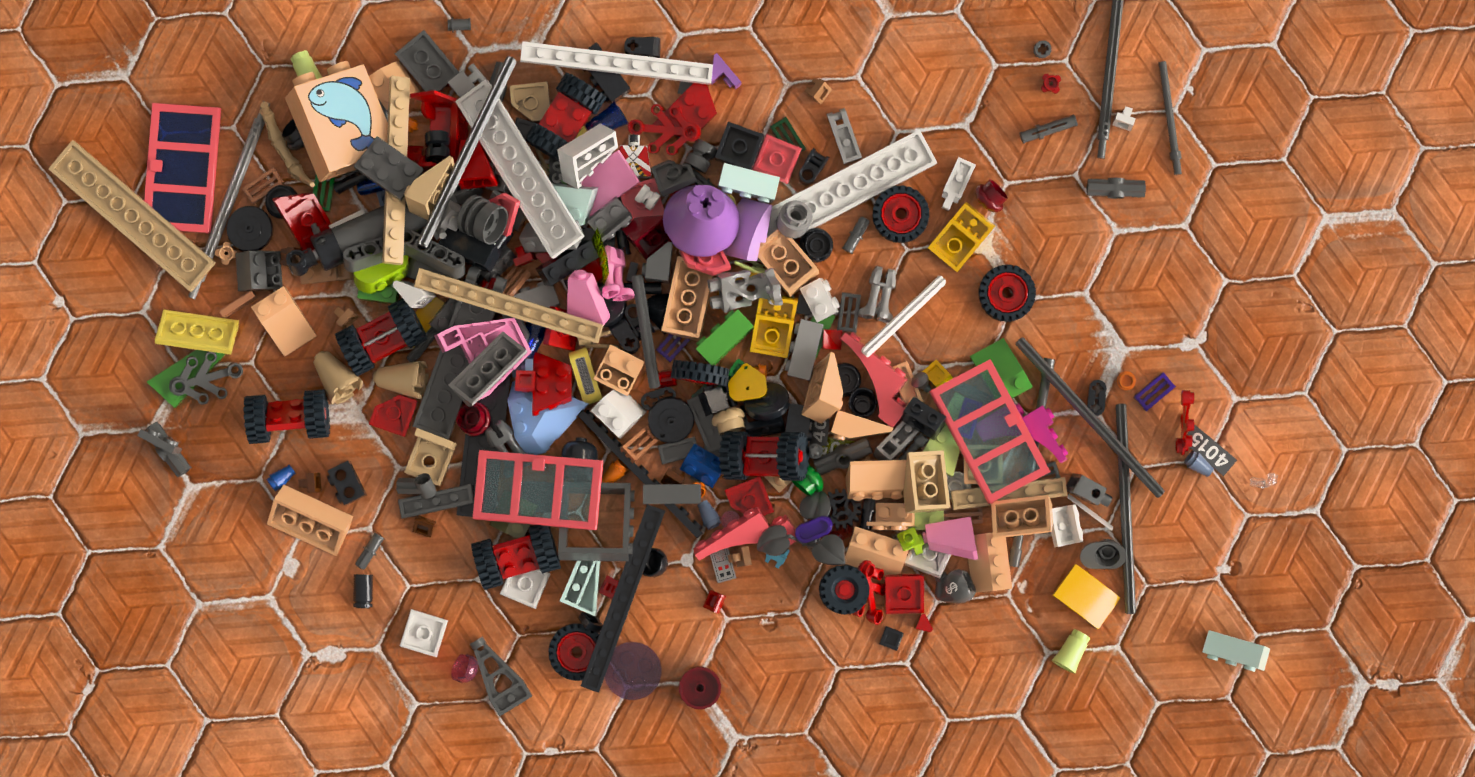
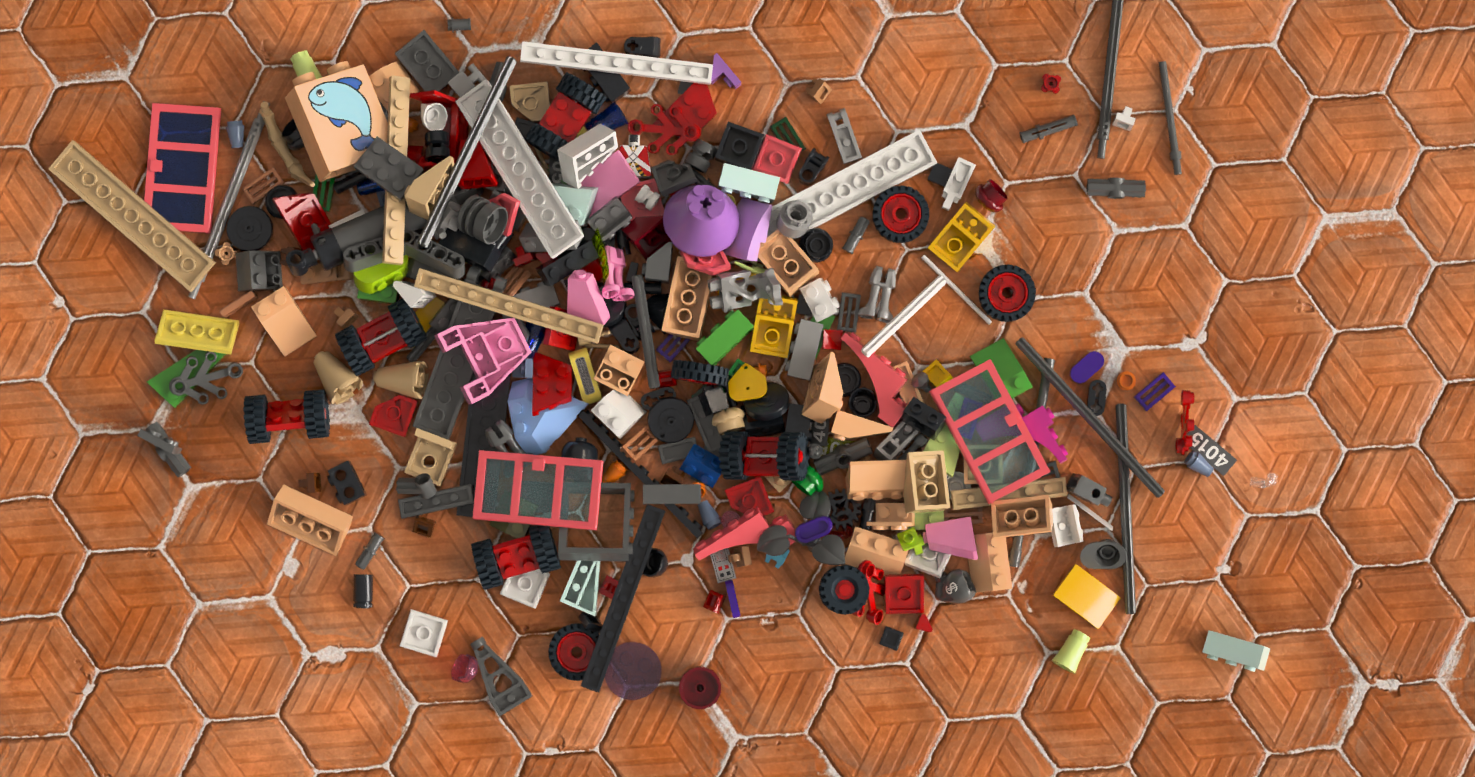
blue cone [266,465,296,492] -> none
light grey slope [448,332,528,407] -> none
dark red piece [456,402,491,436] -> none
red tile [515,370,536,393] -> none
dark grey bush [1033,41,1051,58] -> none
none -> sand blue cone [226,120,245,148]
none -> white hat [420,103,448,131]
none -> dark purple tile [725,580,740,618]
none -> white axle [921,255,992,325]
none -> black tile [927,163,953,188]
none -> dark purple tile [1070,351,1104,383]

